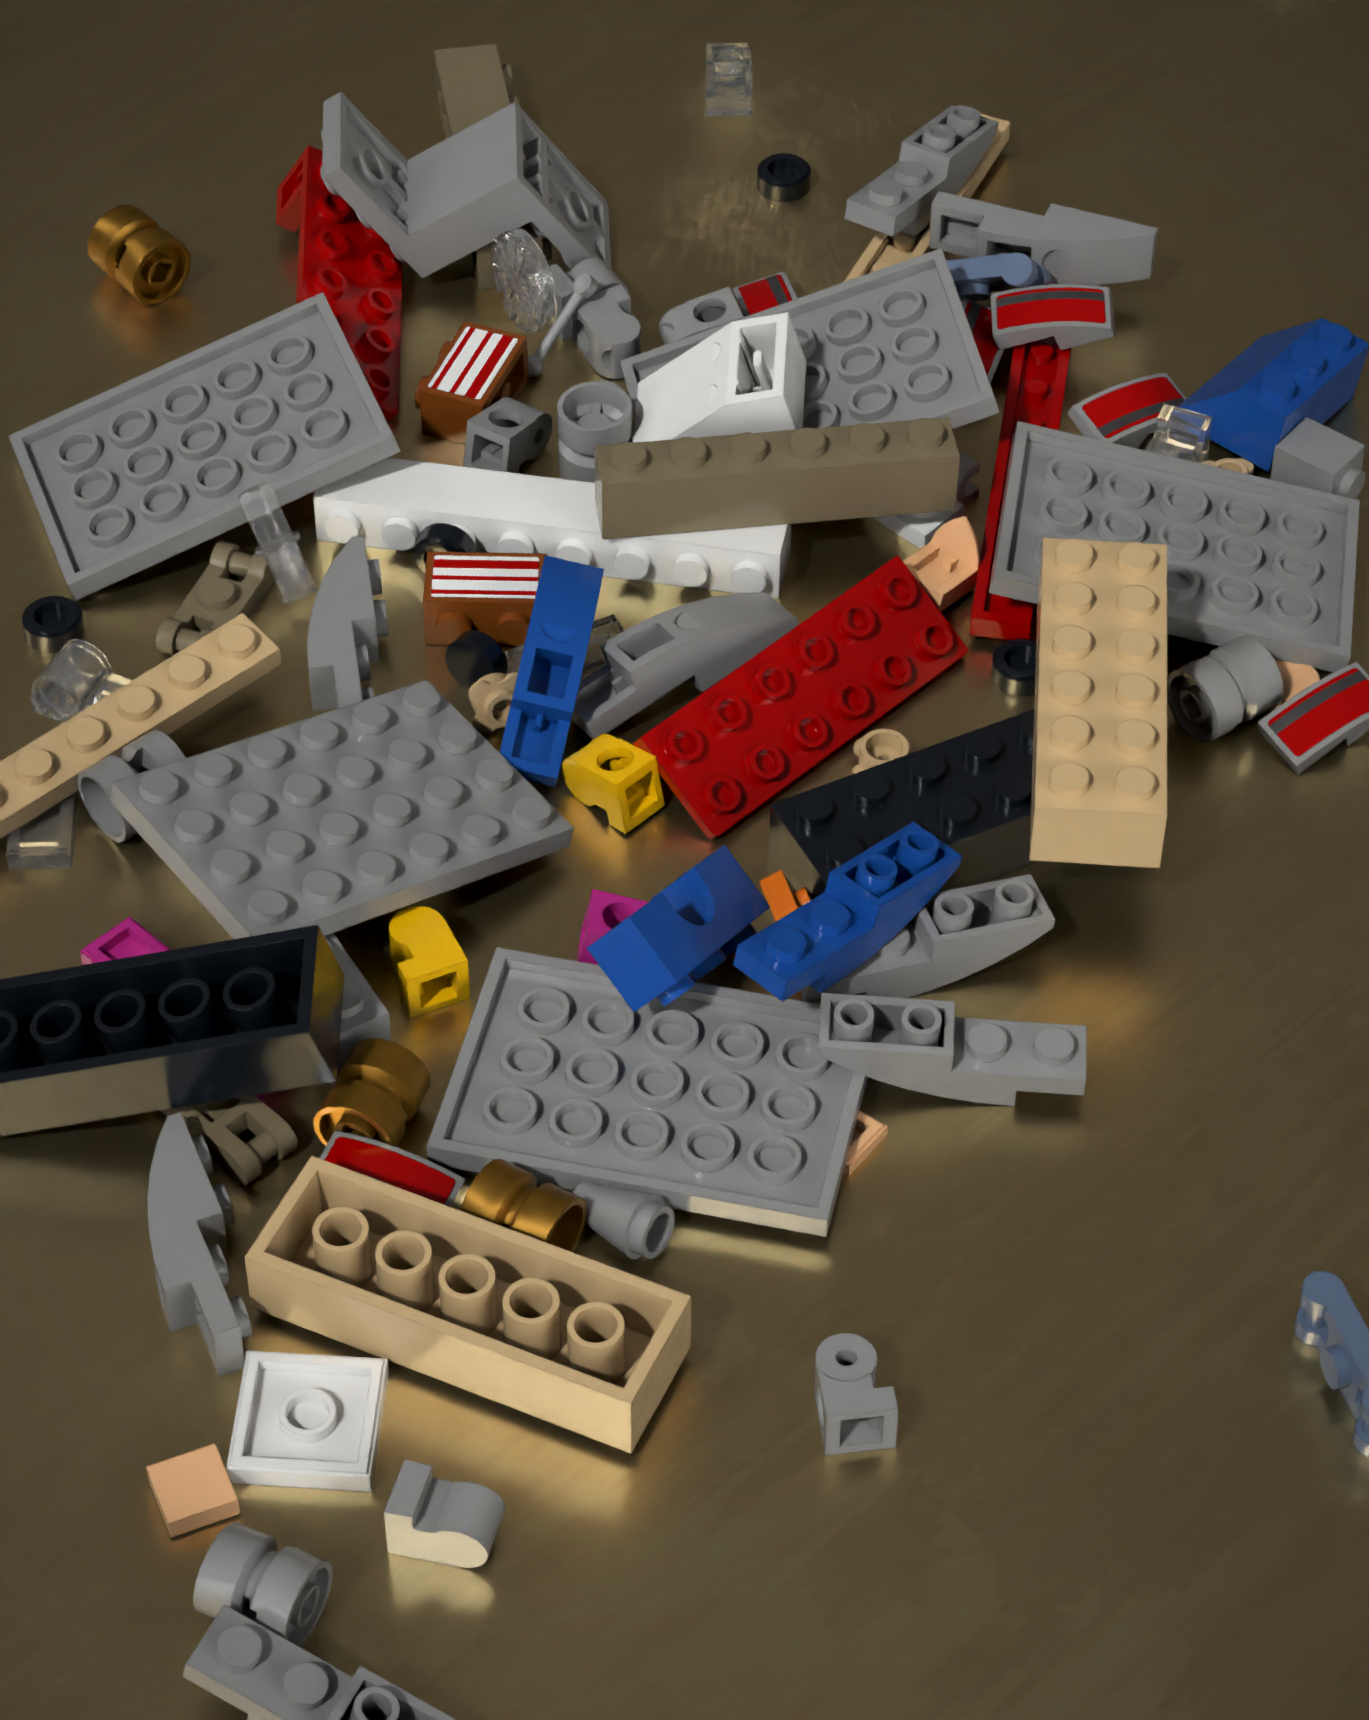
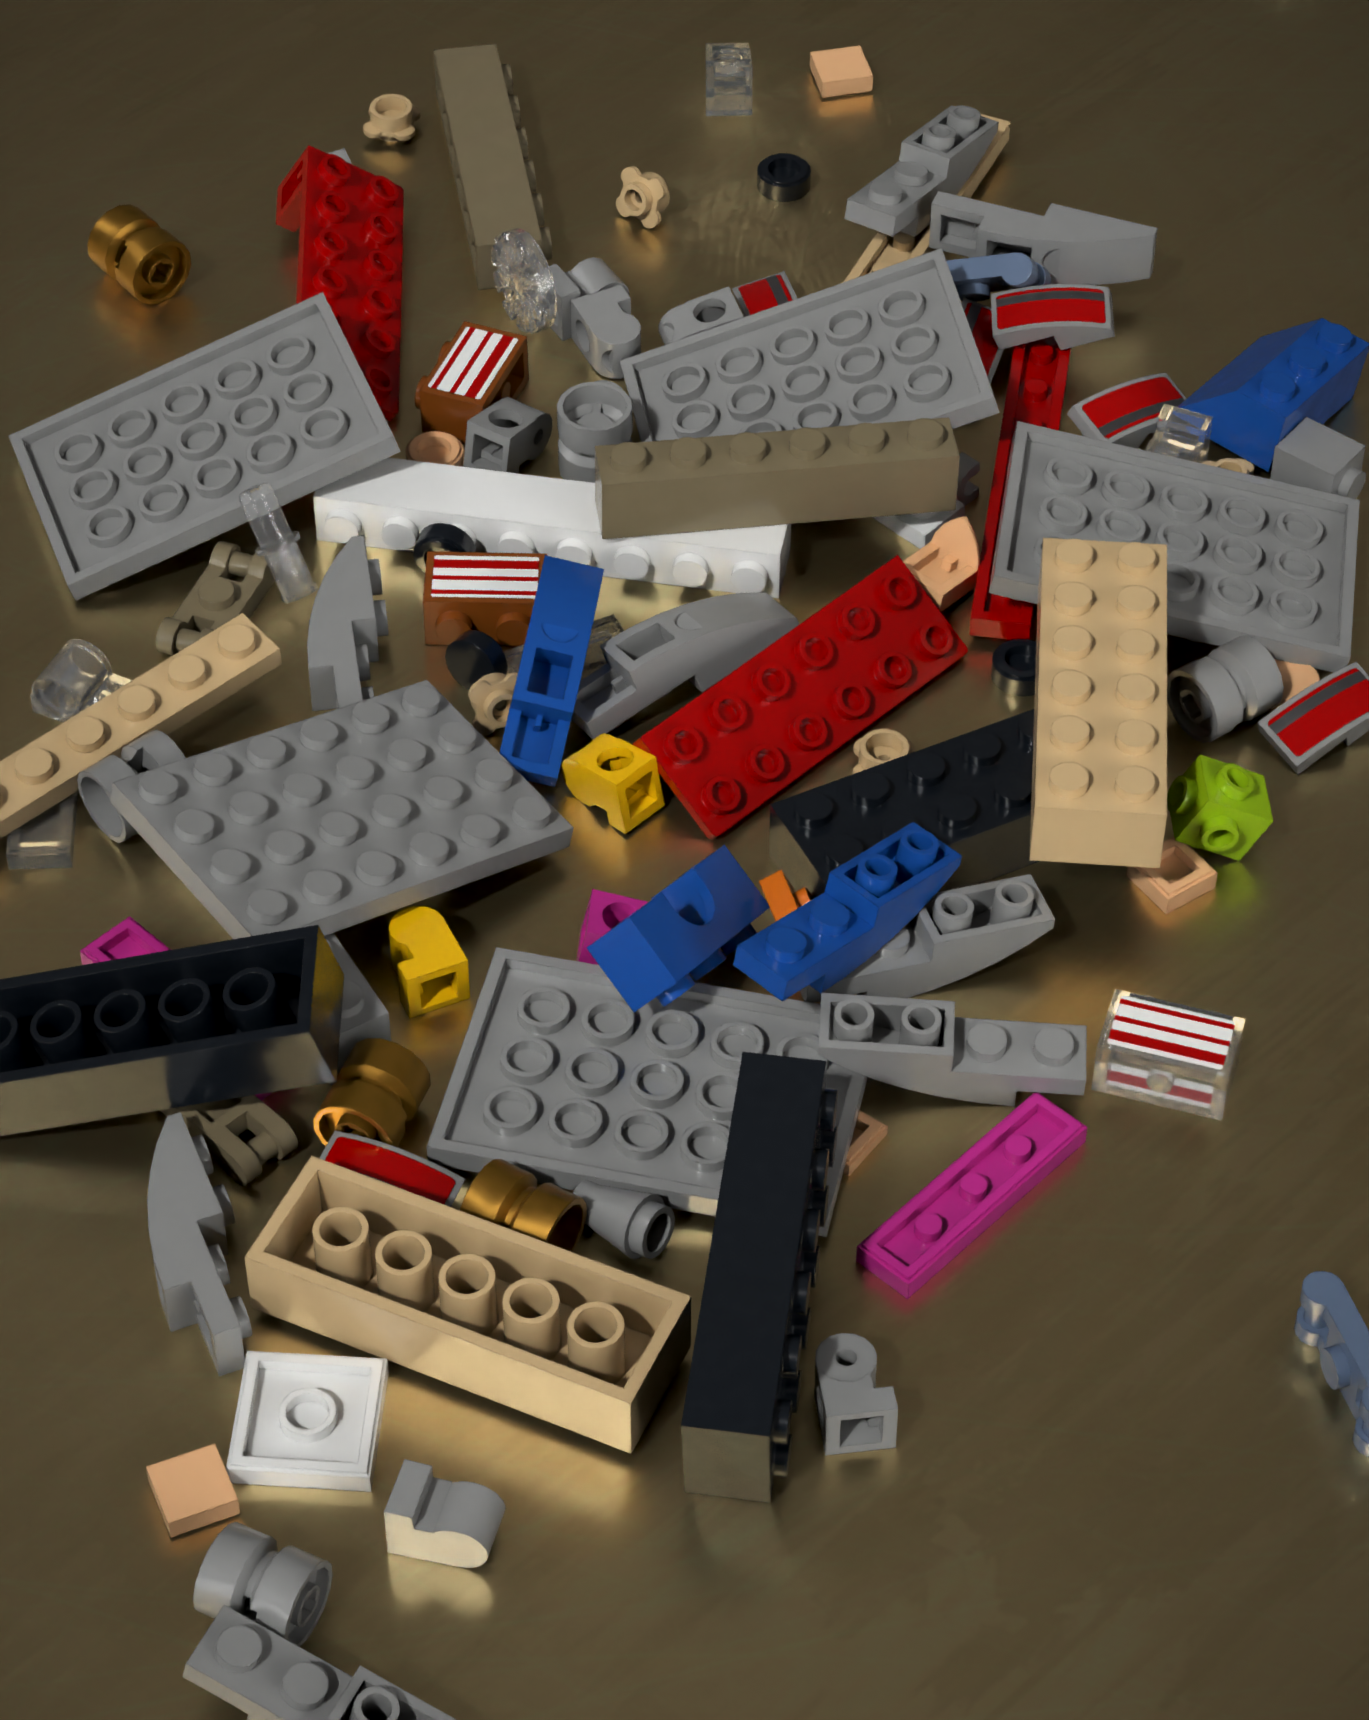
black tile [22,596,85,653] -> none
light grey bracket [320,92,612,278] -> none
light grey hinge [528,273,598,377] -> none
white slope [632,312,806,443] -> none
none -> tan plate [363,94,420,142]
none -> light nougat tile [405,431,464,467]
none -> tan plate [616,166,670,228]
none -> black brick [681,1052,838,1503]
none -> light nougat tile [810,45,873,98]
none -> dark pink tile [856,1092,1087,1299]
none -> brick [1091,989,1245,1121]
none -> light nougat tile [1126,836,1218,914]
none -> lime brick [1167,754,1273,861]

